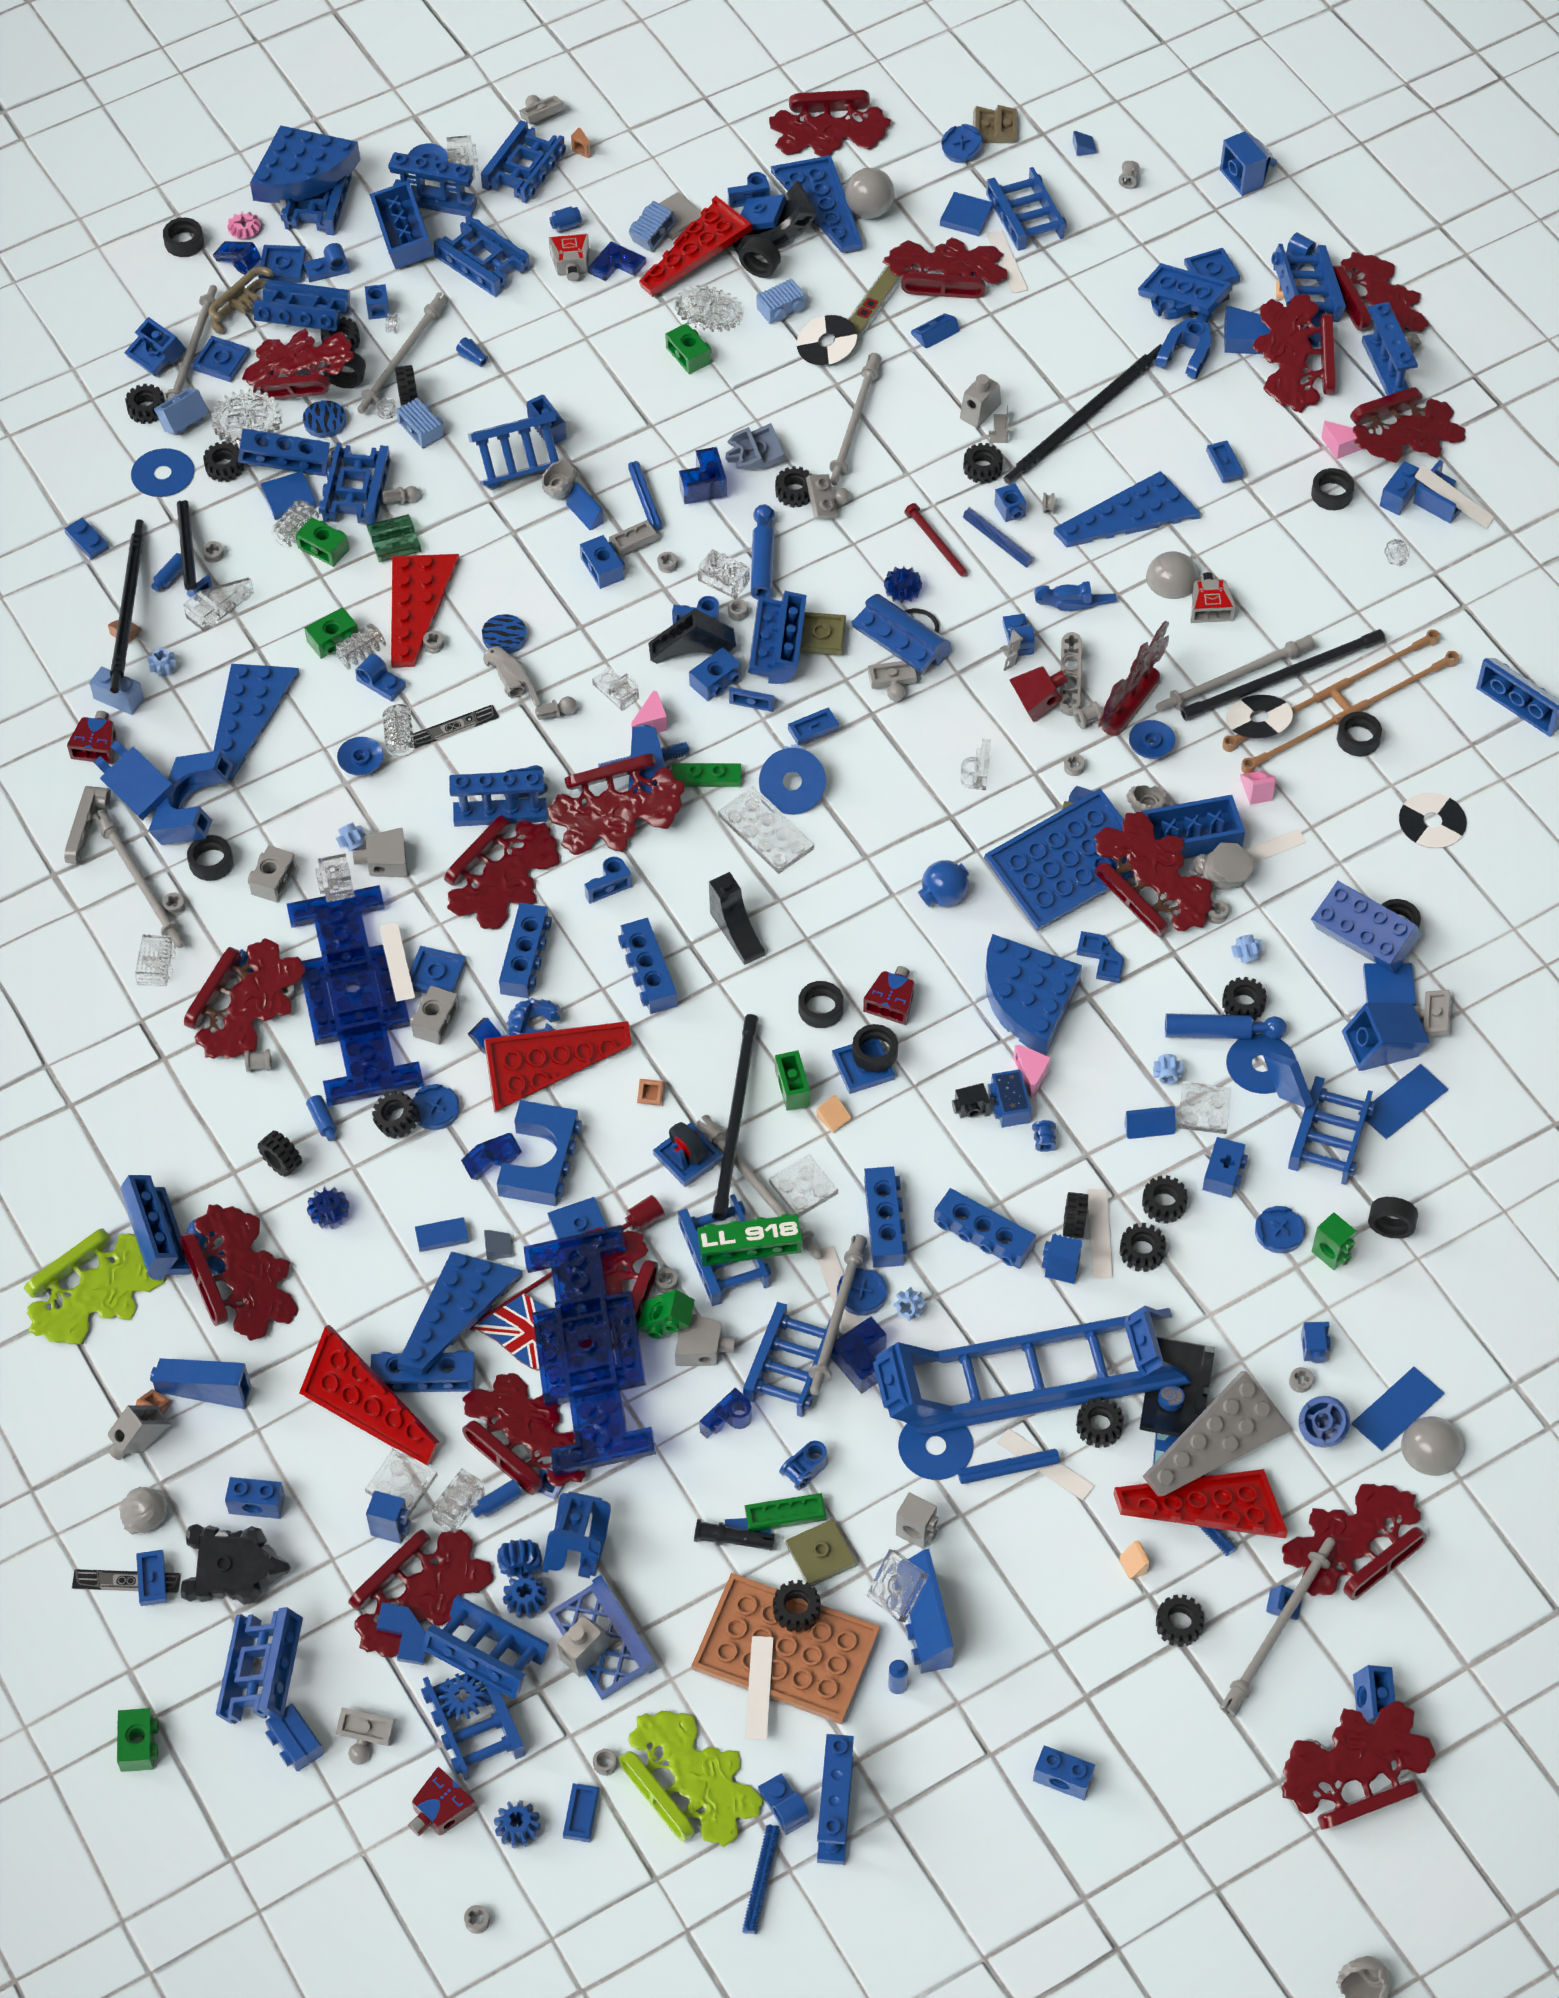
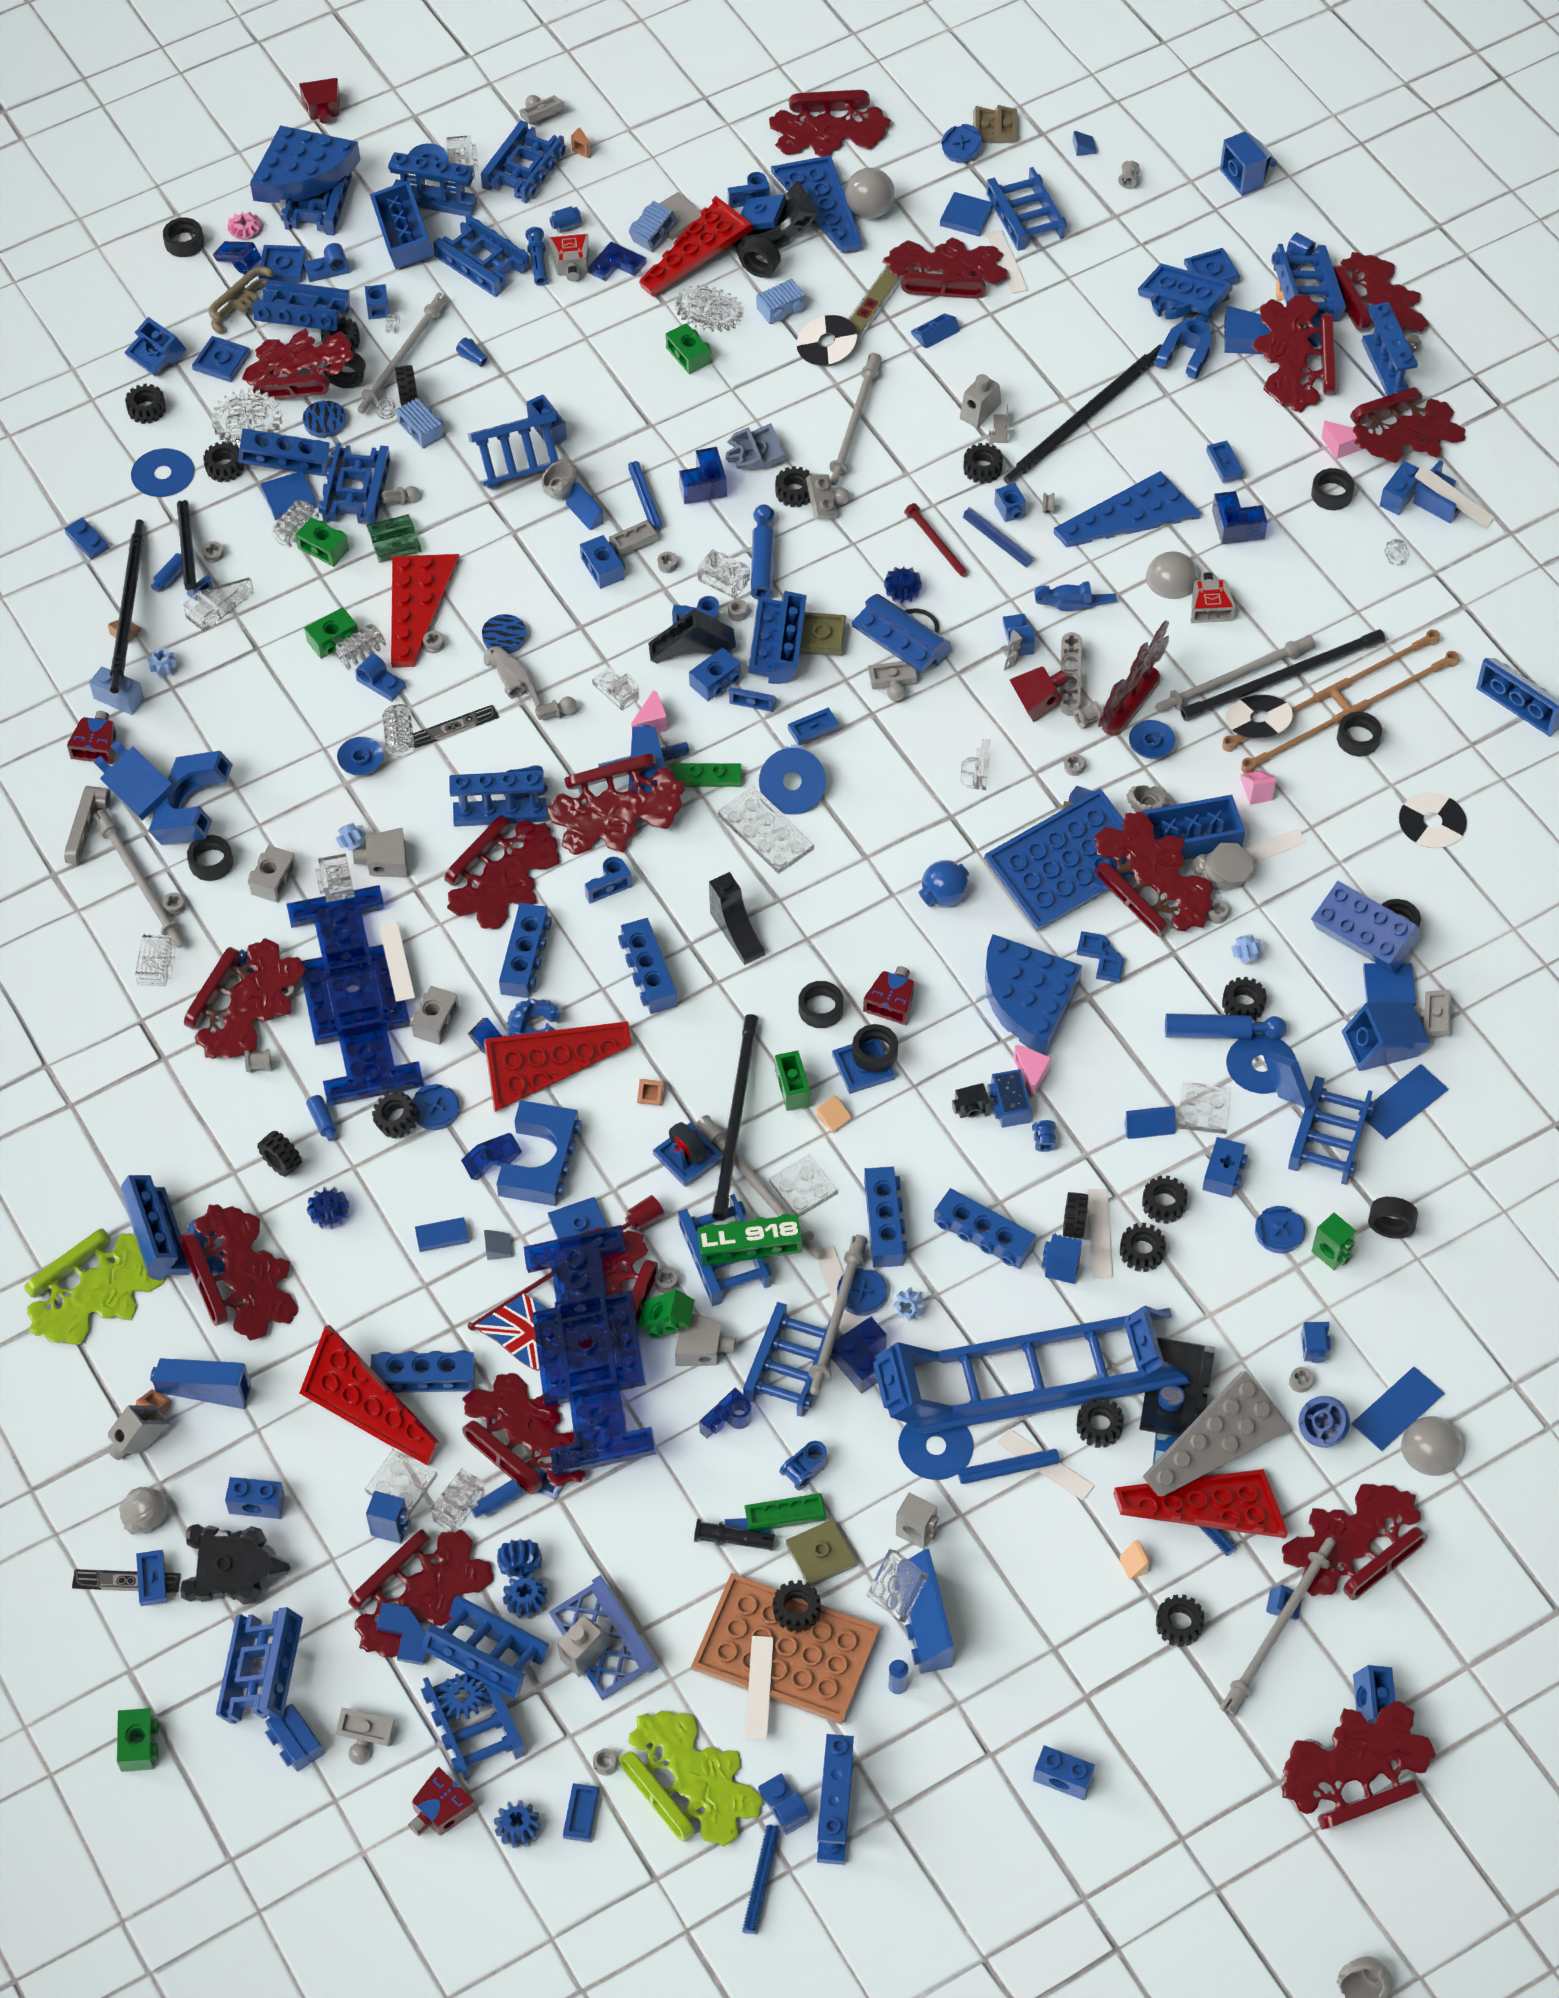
medium blue brick [154,388,209,434] -> none
light grey bar [166,285,217,400] -> none
blue wing [213,664,300,780] -> none
blue wing [398,1251,523,1376] -> none
blue tile [409,946,466,994] -> none
light grey bush [464,1905,490,1934] -> none
blue animal [542,1491,611,1579] -> none
light blue gear [1153,1054,1183,1084] -> none
none -> dark red torso [299,78,340,124]
none -> blue pin [525,227,548,286]
none -> clear blue brick [1212,491,1268,545]

